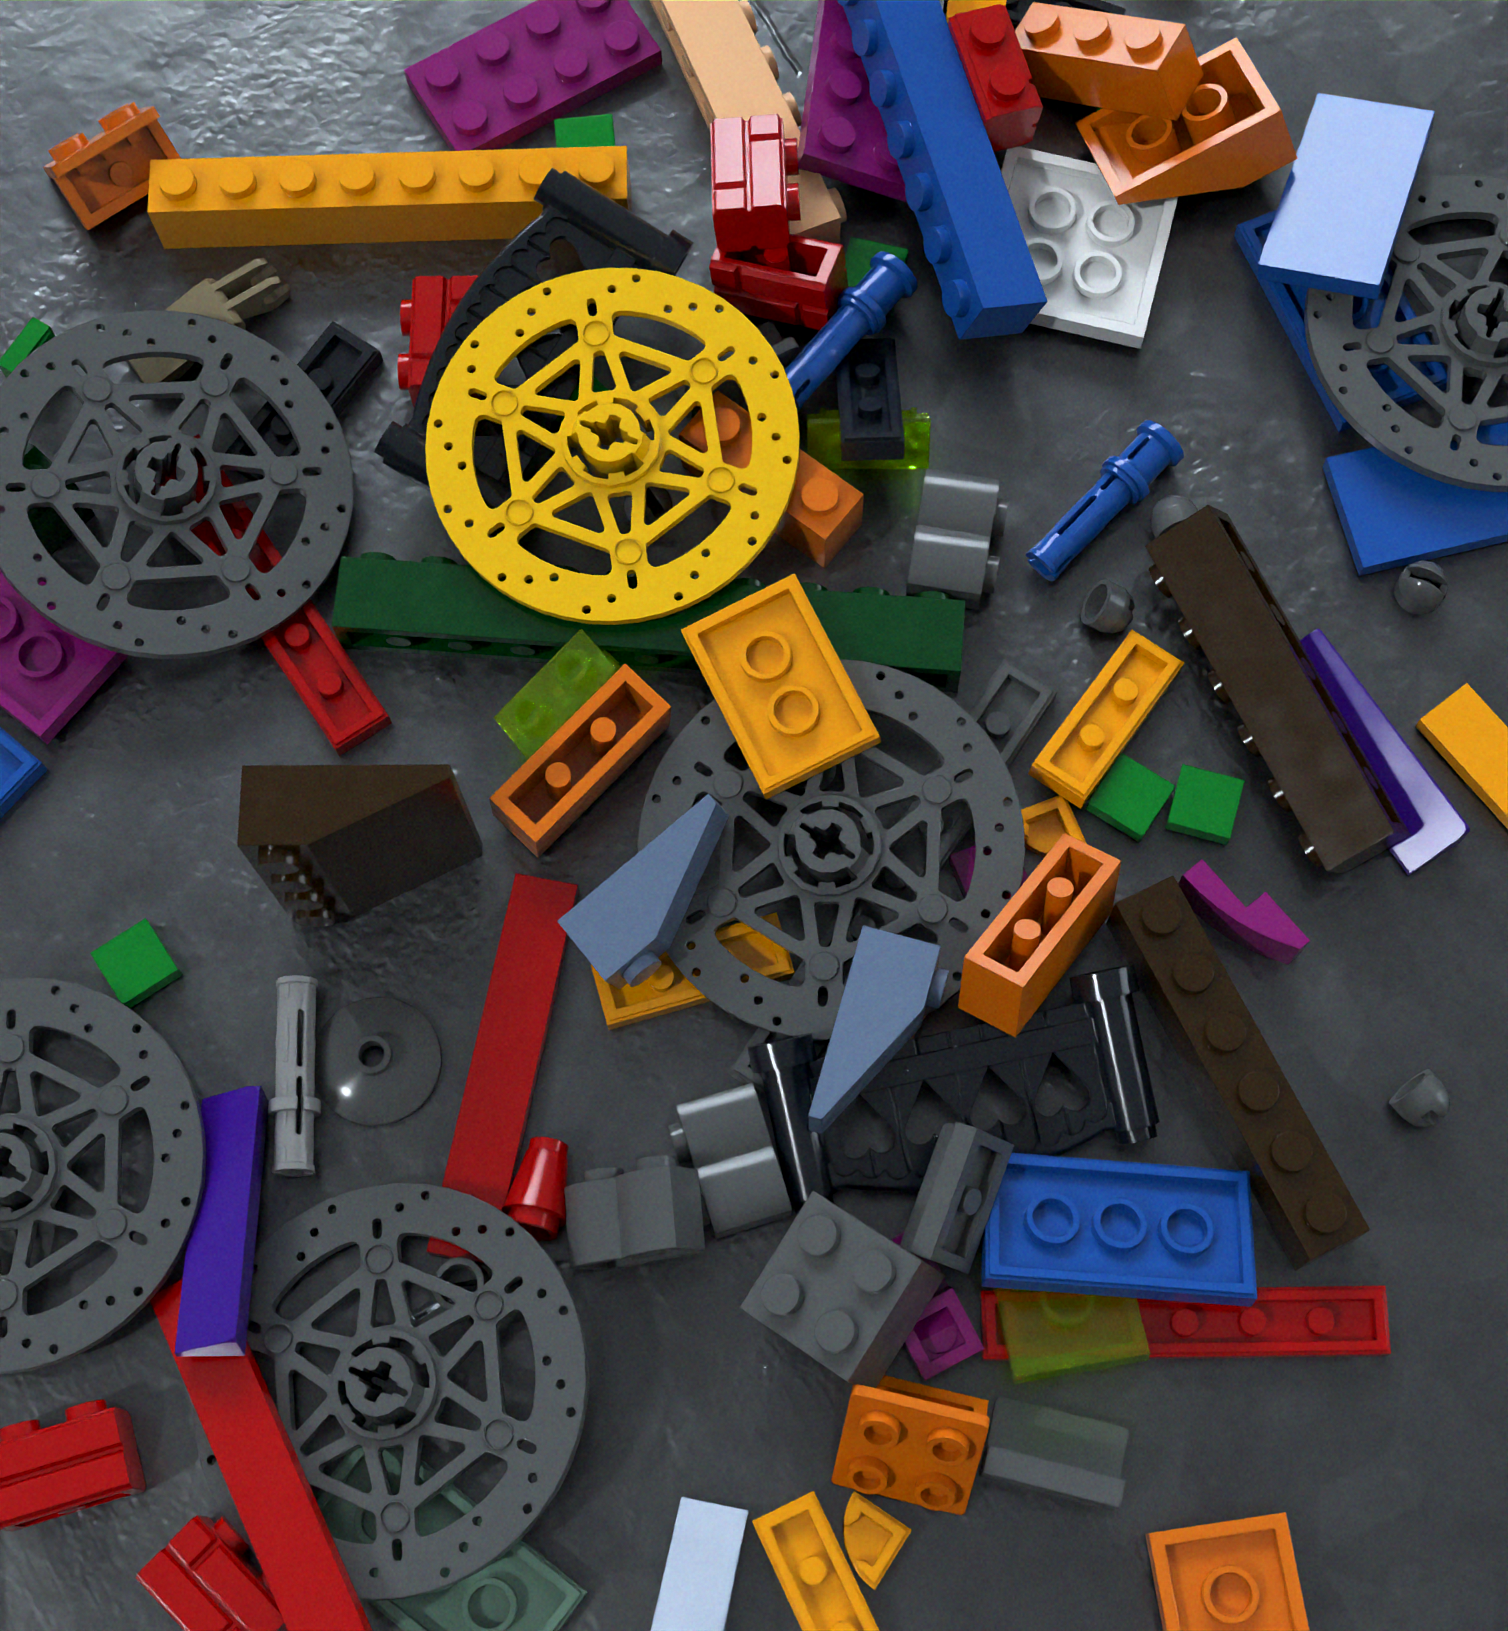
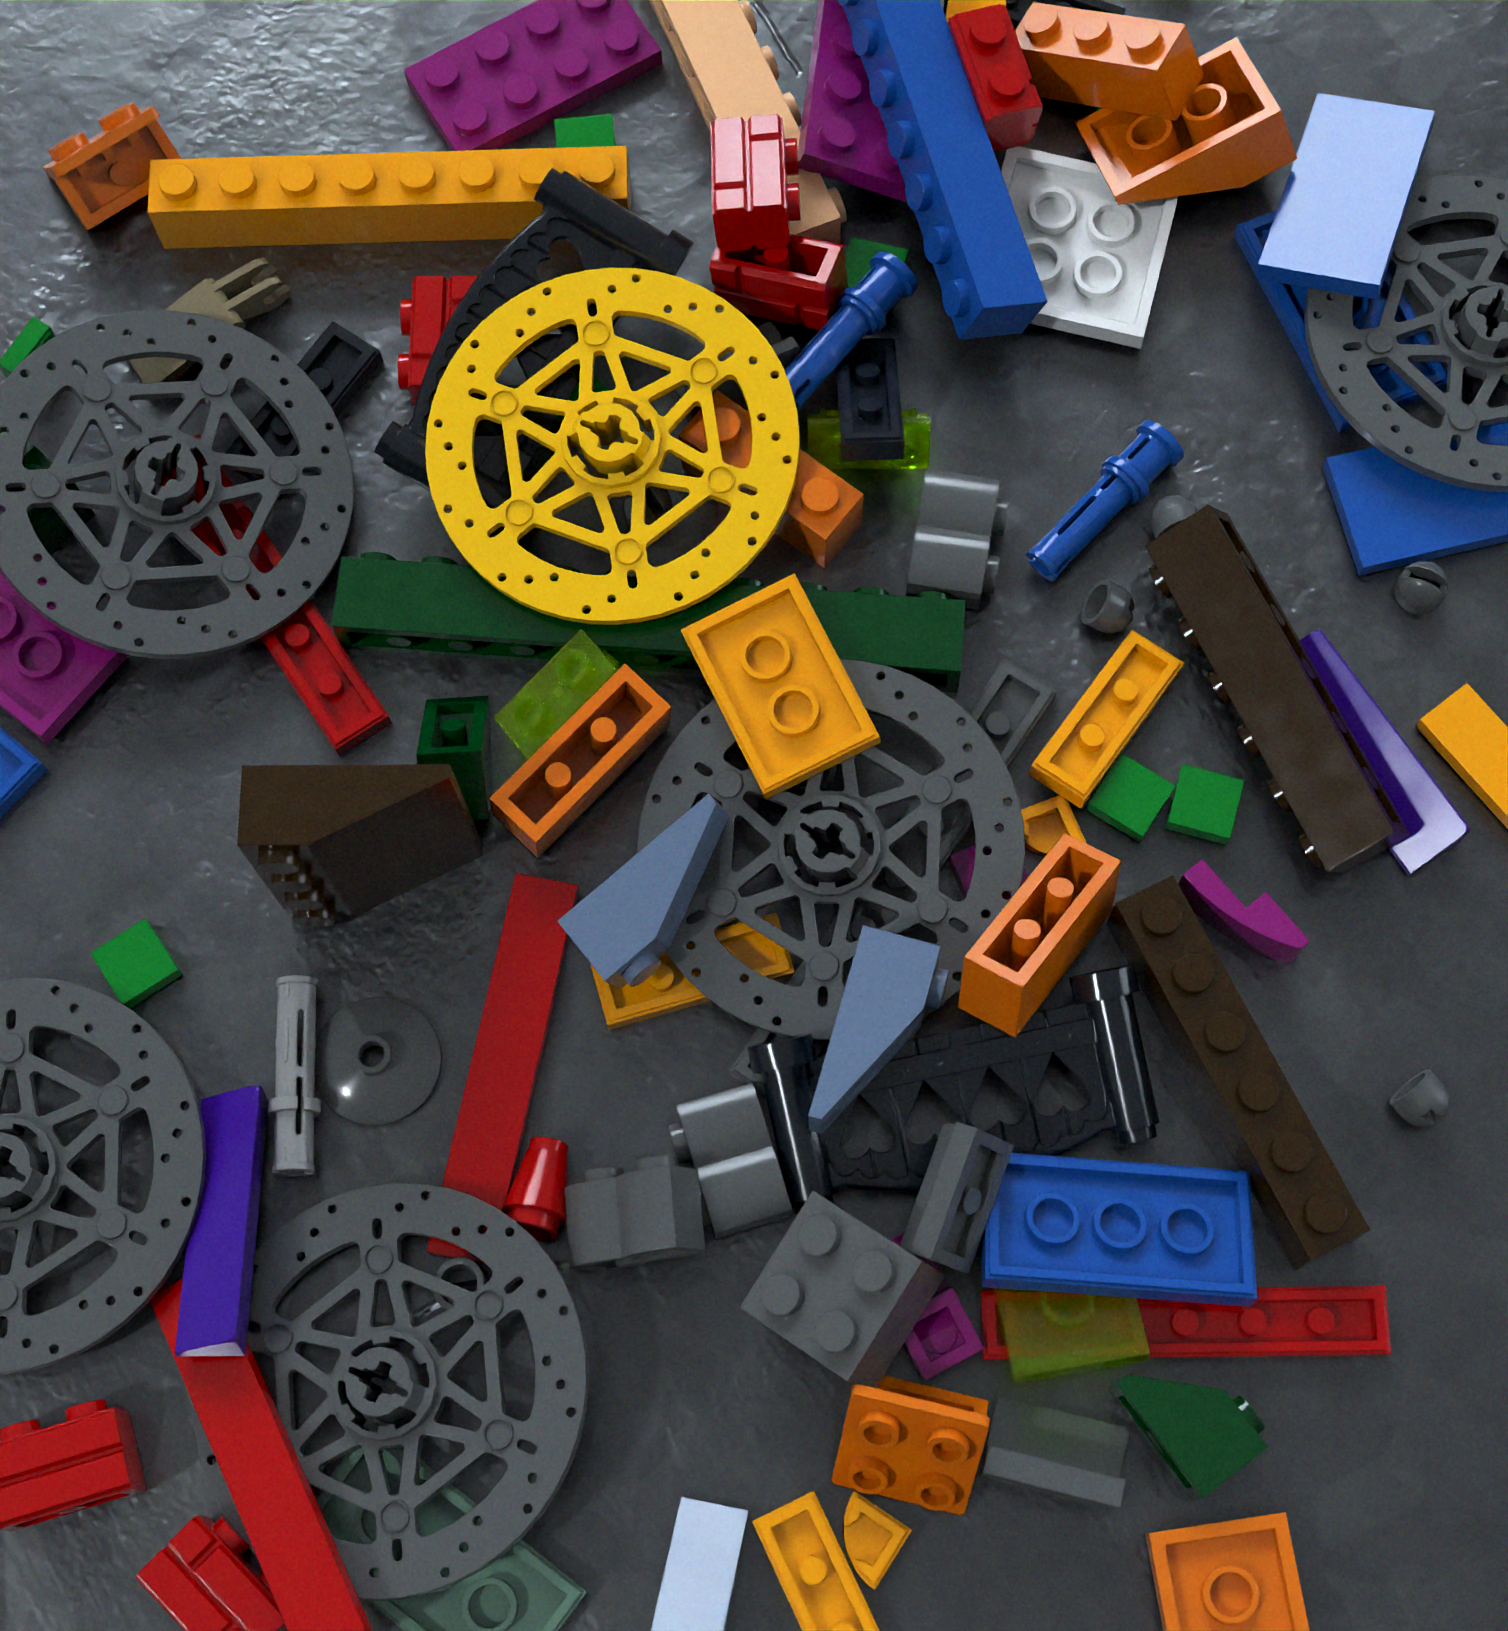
none -> dark green slope [416,695,493,822]
none -> dark green slope [1108,1374,1268,1501]

